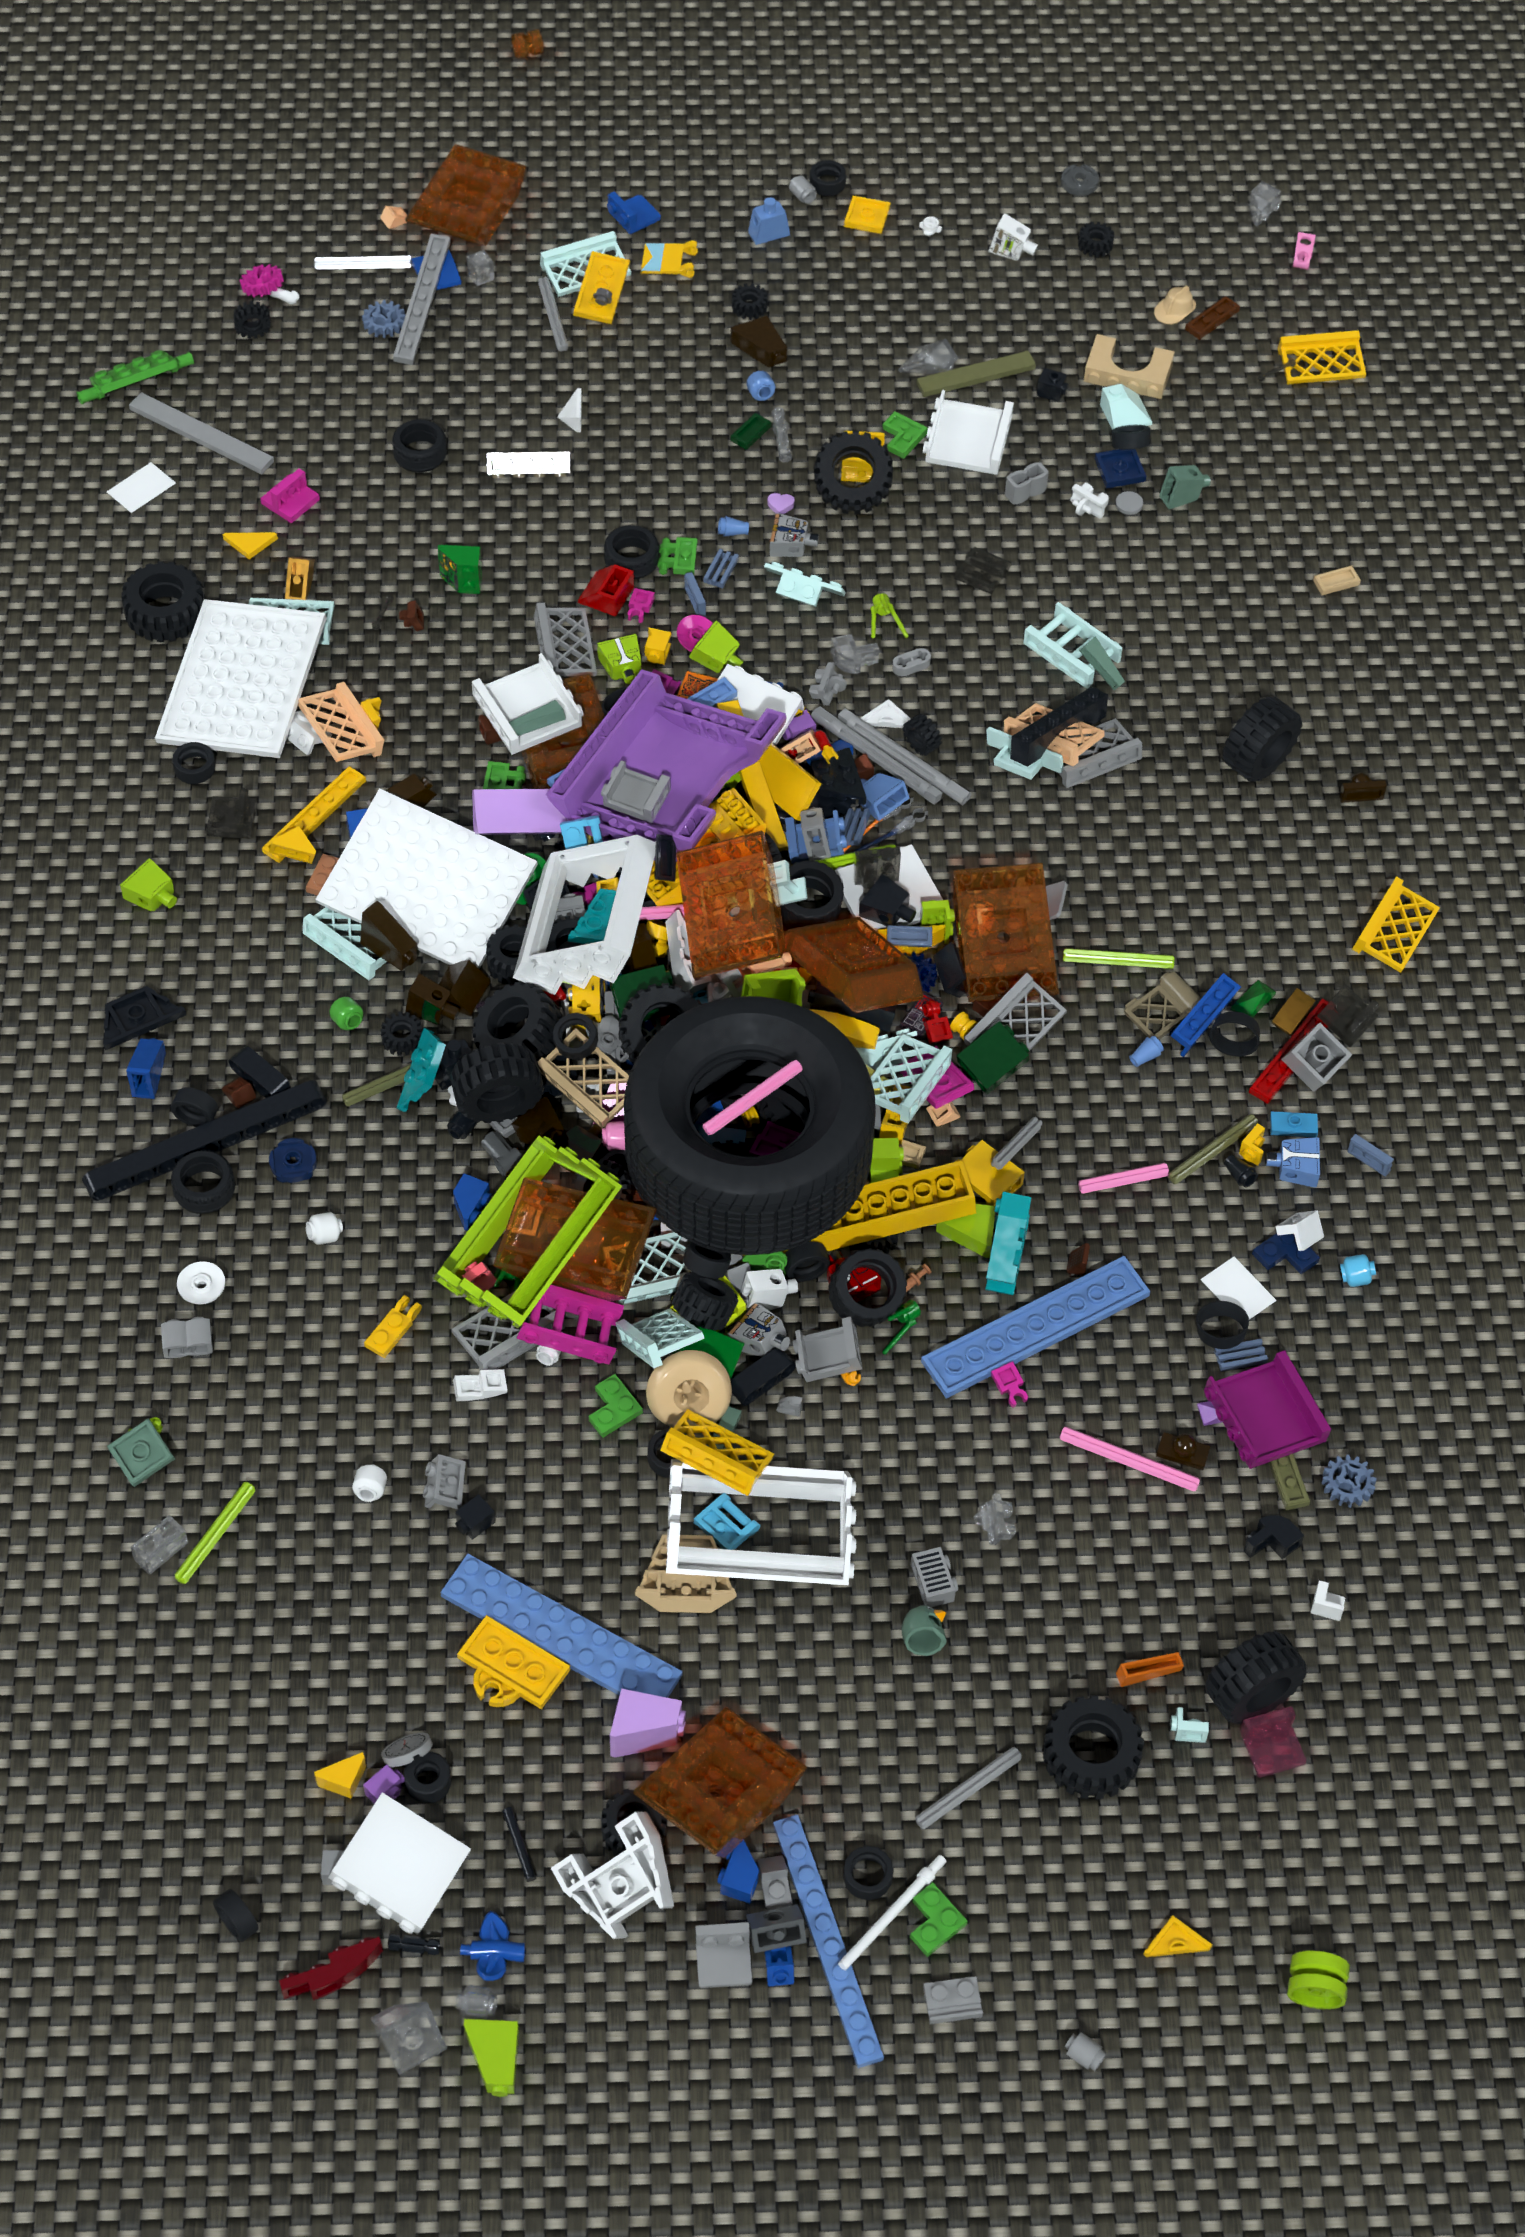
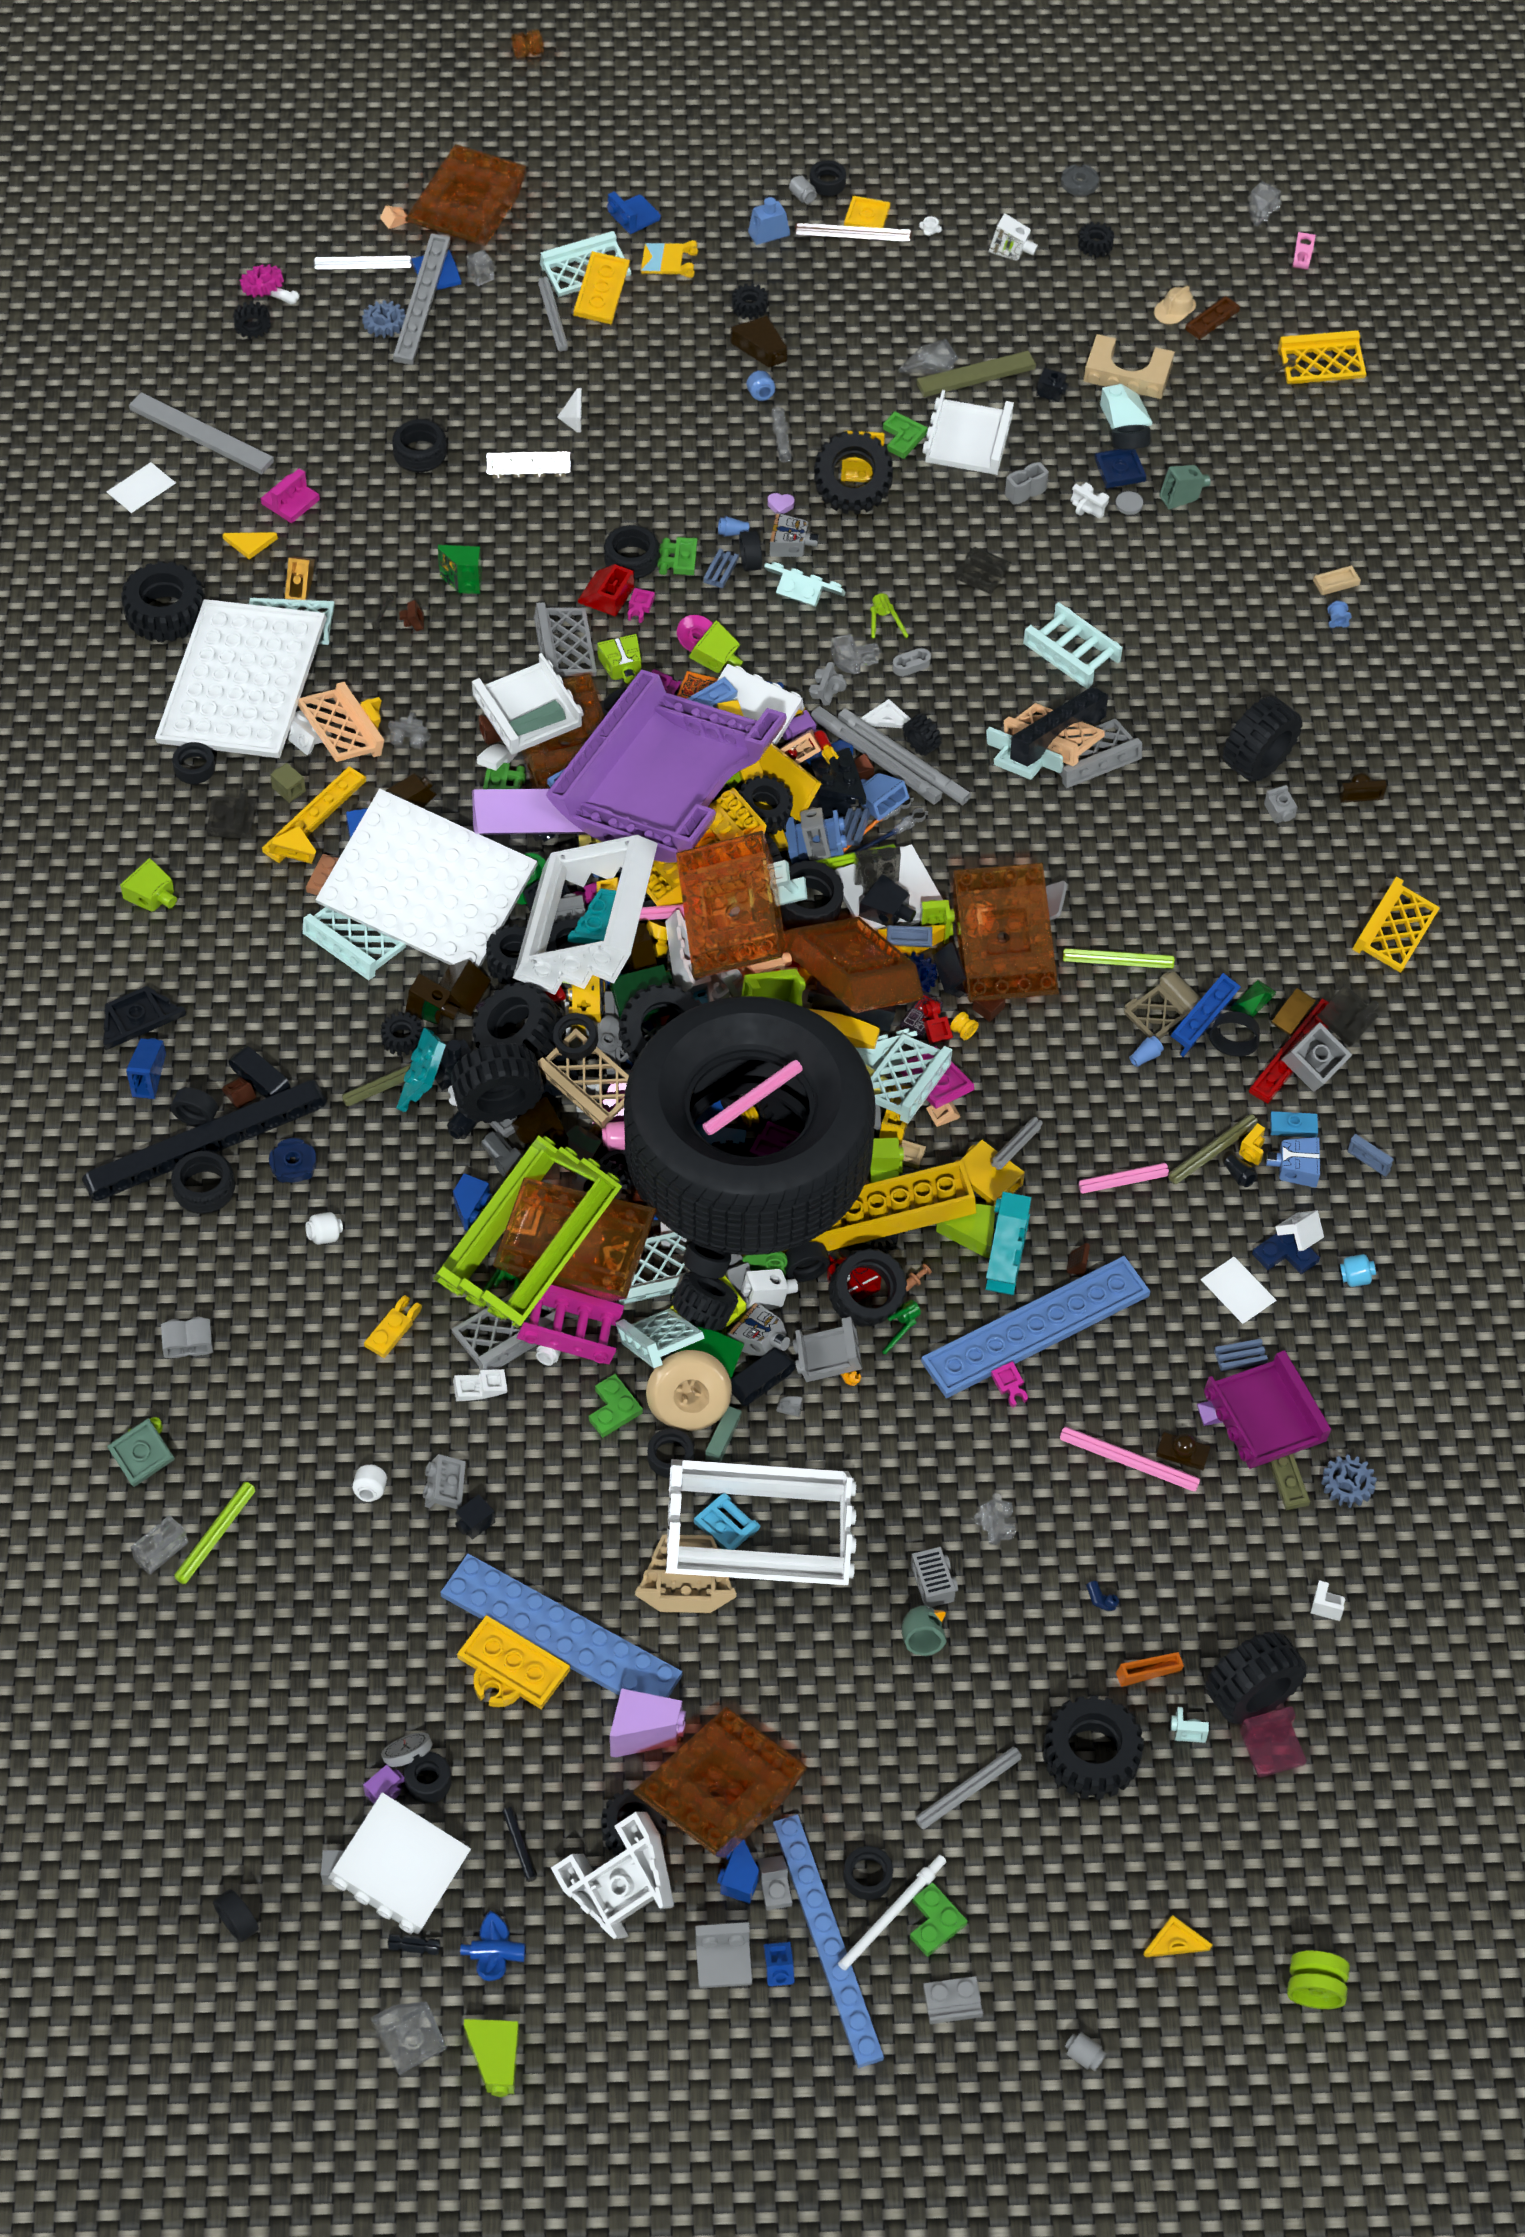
bright green plate [76,350,194,405] -> none
white dish [177,1262,225,1304] -> none
dark red slope [279,1937,383,2001] -> none
yellow slope [314,1752,366,1799] -> none
bright green head [330,997,364,1030] -> none
dark brown slope [360,901,417,971] -> none
clear head [456,1985,497,2020] -> none
coral bracket [462,1261,496,1292] -> none
medium azure plate [560,815,603,850] -> none
dark grey plate [593,288,612,306] -> none
light grey panel [601,760,671,824] -> none
yellow window [645,627,671,665] -> none
black tile [654,834,676,882] -> none
yellow fence [660,1409,774,1496] -> none
sand blue tile [684,572,706,617] -> none
dark green tile [730,413,771,450] -> none
dark grey brick [746,1904,807,1953] -> none
dark green brick [957,1021,1029,1095] -> none
light grey fence [964,972,1067,1051] -> none
sand green piece [1079,636,1125,690] -> none
black tyre [1196,1301,1249,1349] -> none
black brick [1244,1515,1304,1559] -> none
none -> olive brick [270,763,306,803]
none -> clear hips [388,712,430,749]
none -> white slope [477,744,518,770]
none -> black tyre [739,530,762,572]
none -> black tyre [739,775,793,835]
none -> axle [795,223,911,242]
none -> dark blue arm [1086,1581,1119,1612]
none -> light grey brick [1264,785,1297,824]
none -> medium blue brick [1327,601,1352,628]

